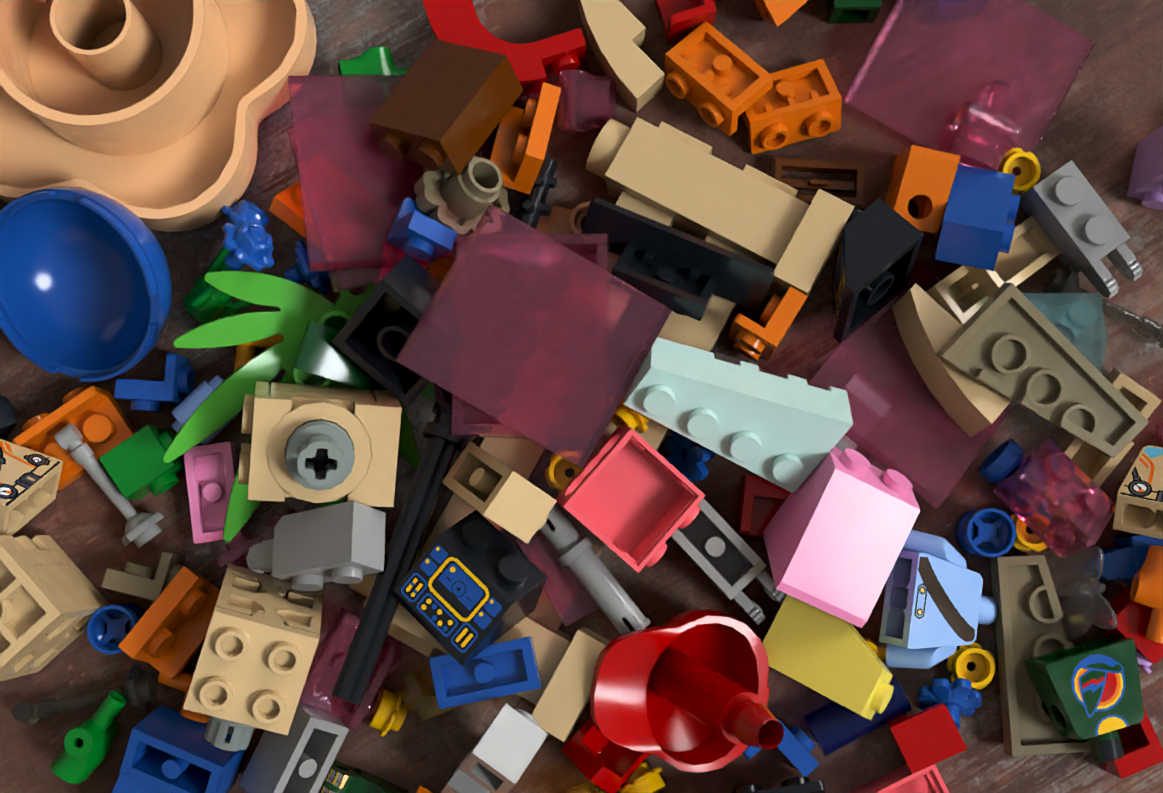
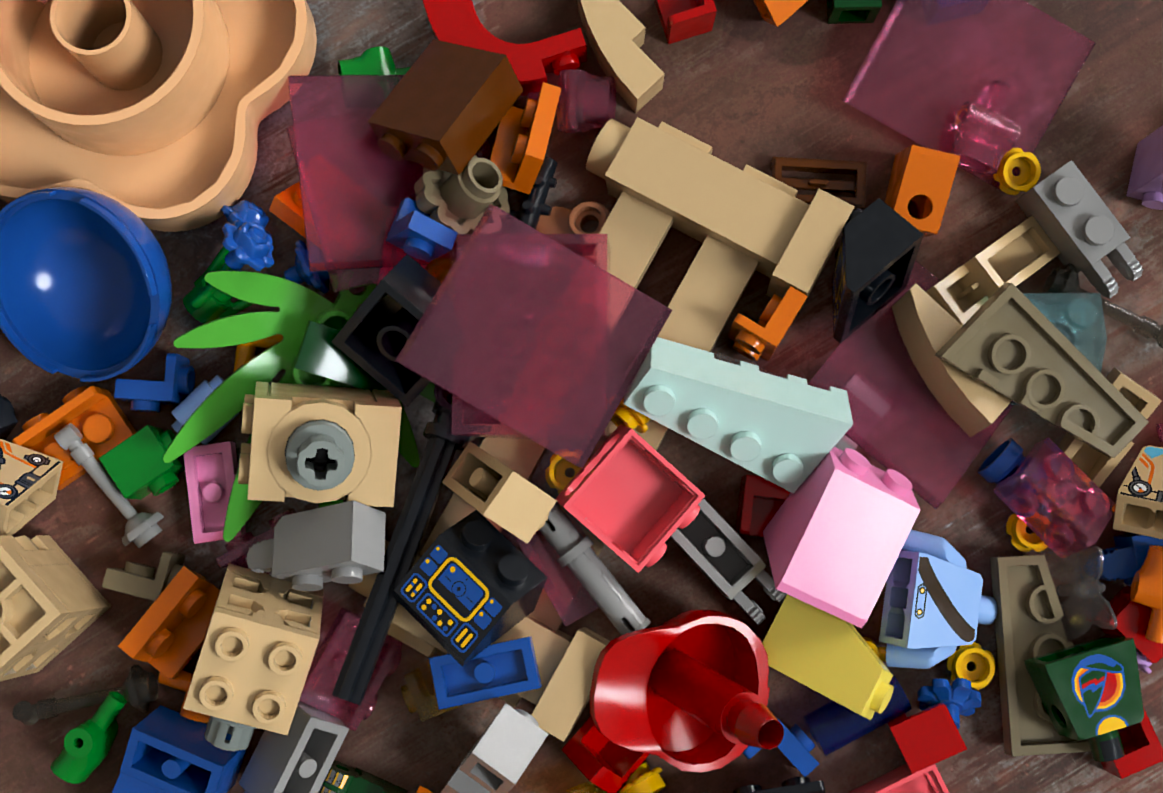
blue wheel [86,602,146,655] -> none
yellow plate [367,688,409,737] -> none
black bracket [581,197,775,321] -> none
orange bracket [665,21,773,136] -> none
blue plant [665,429,715,483] -> none
orange bracket [741,59,842,154] -> none
blue brick [934,164,1021,271] -> none
blue wheel [954,508,1016,557] -> none

